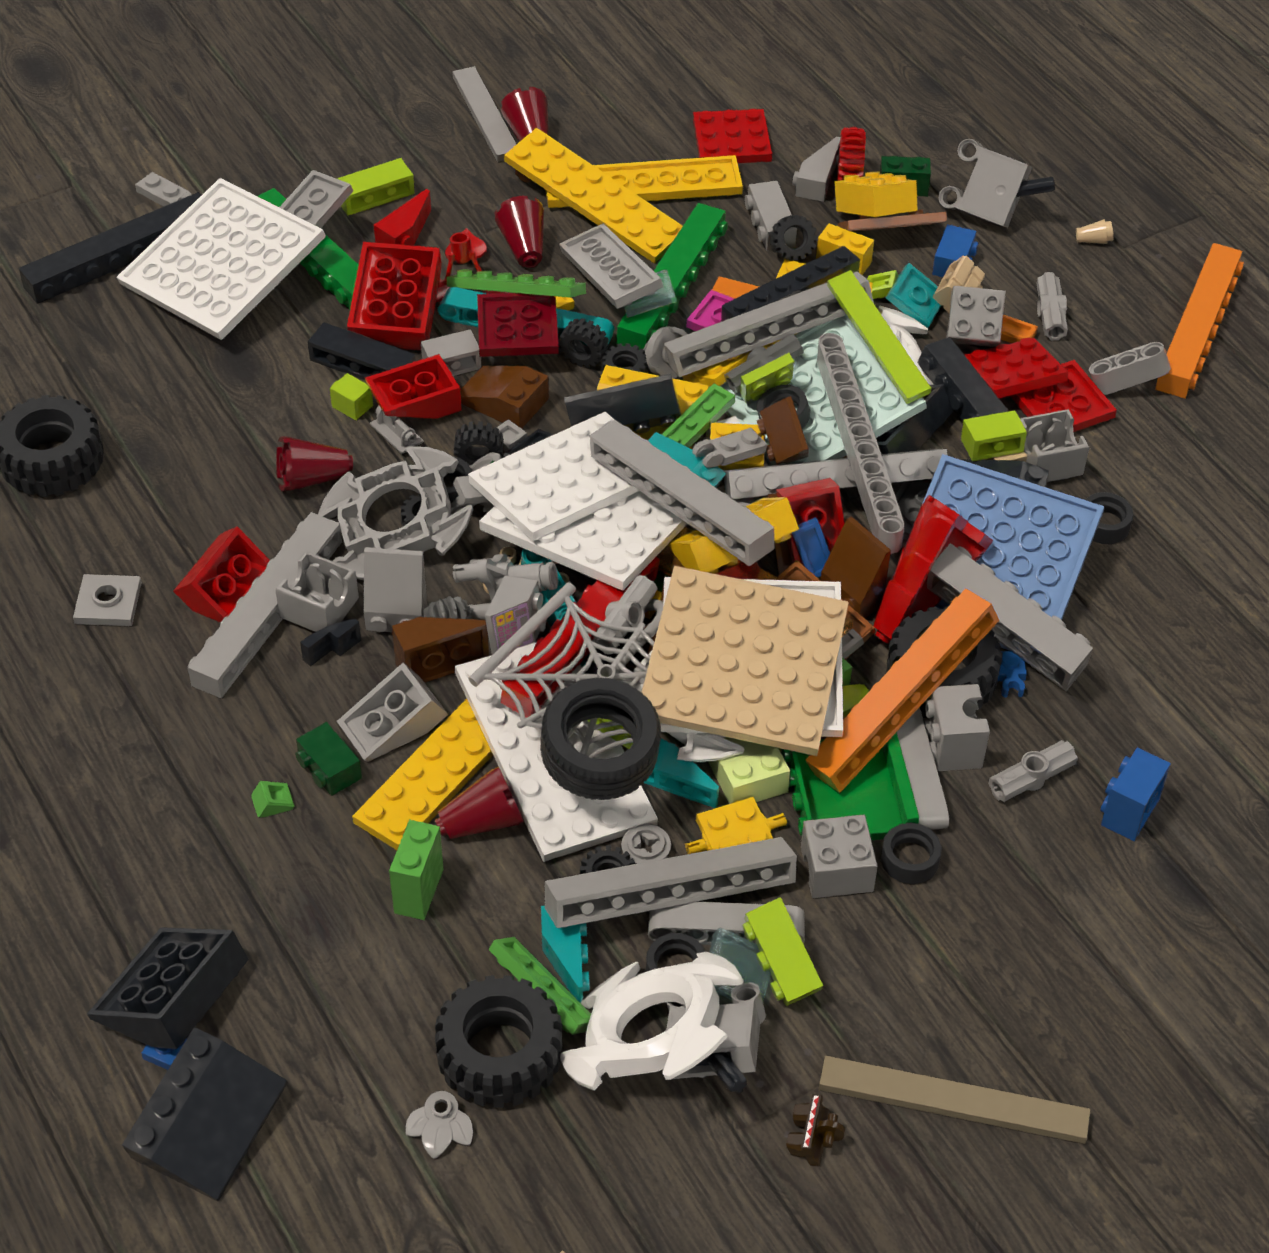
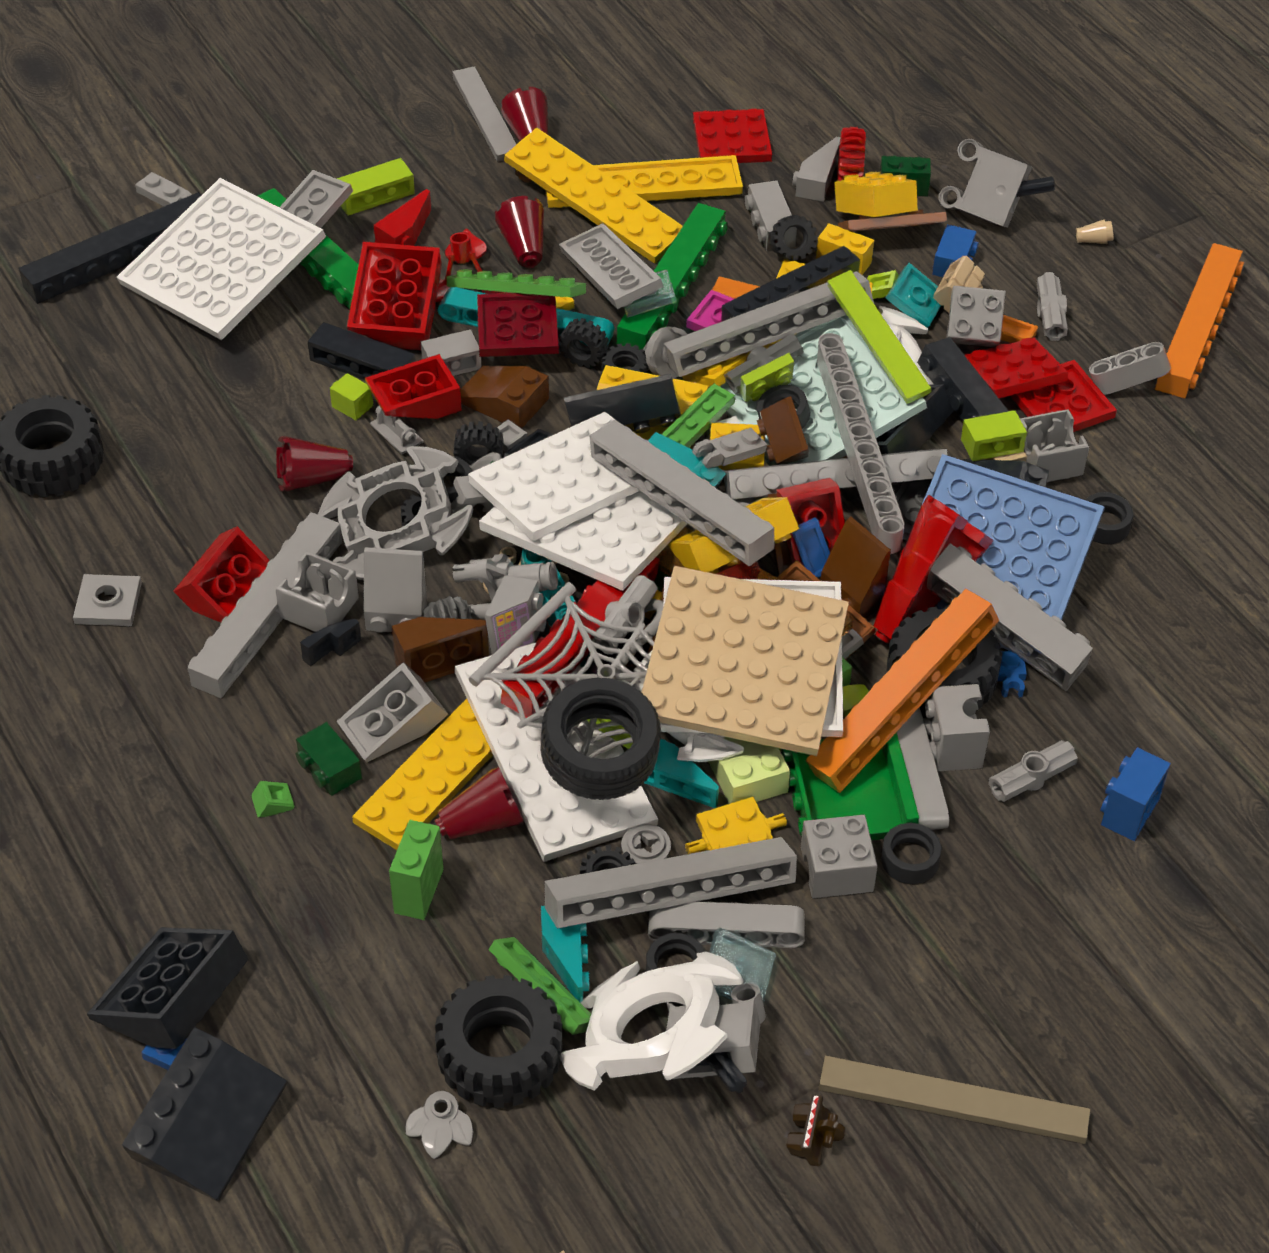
lime brick [742,897,823,1006] -> none

